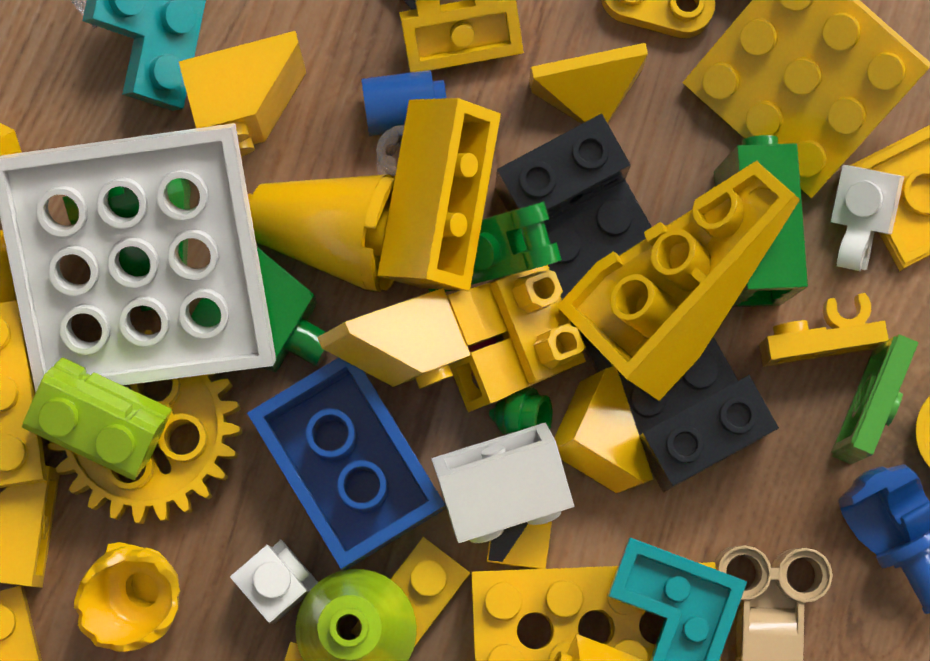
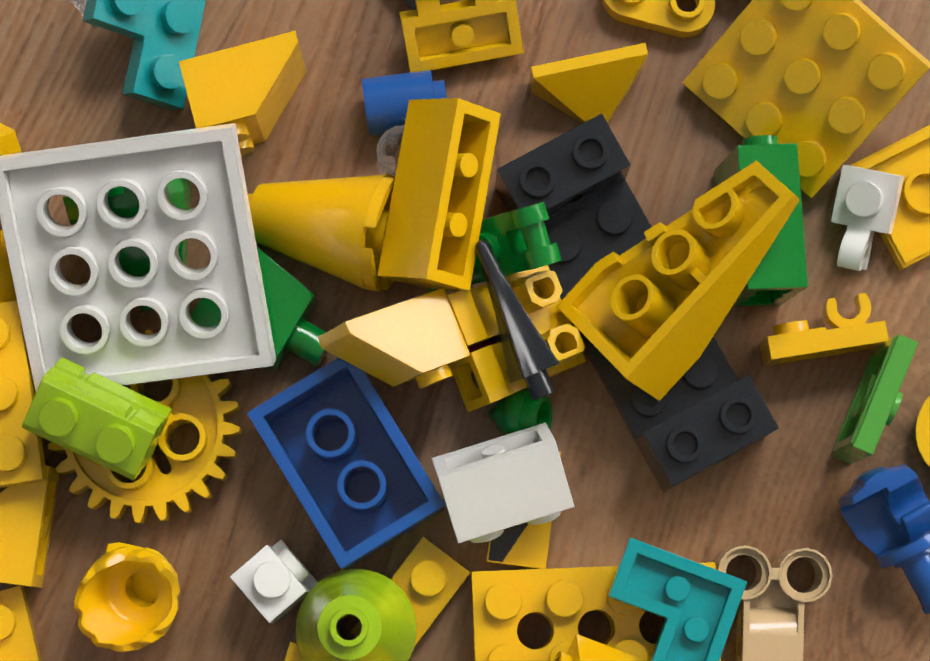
yellow slope [554,366,653,493] -> none
none -> black piece [475,240,560,401]

